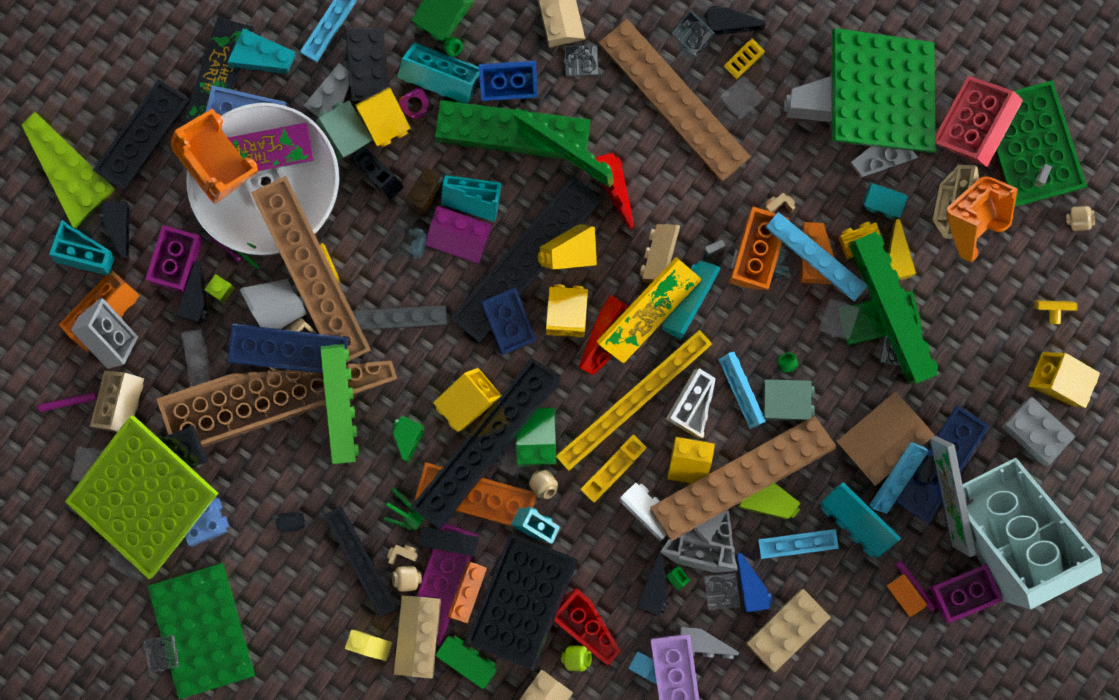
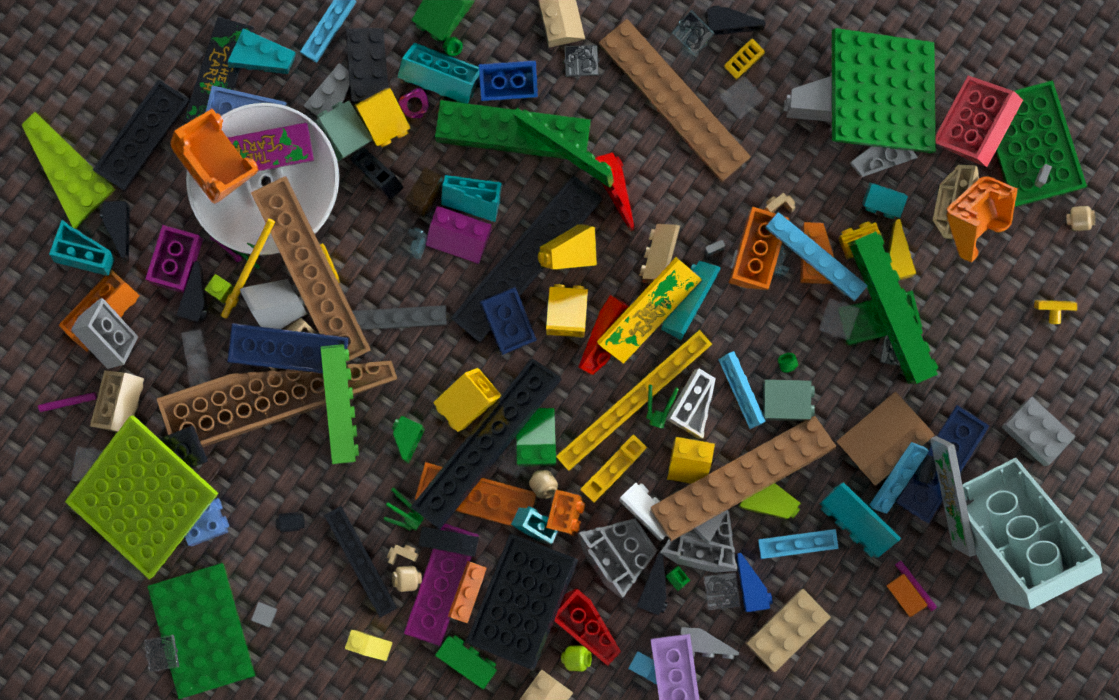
tan slope [394,596,441,678] -> none
magenta brick [929,564,1003,624] -> none
yellow slope [1028,352,1100,408] -> none
none -> yellow bar [221,219,275,318]
none -> light grey tile [251,602,277,627]
none -> orange bracket [546,490,585,536]
none -> light grey wedge [578,518,657,598]
none -> green plant [646,384,679,429]

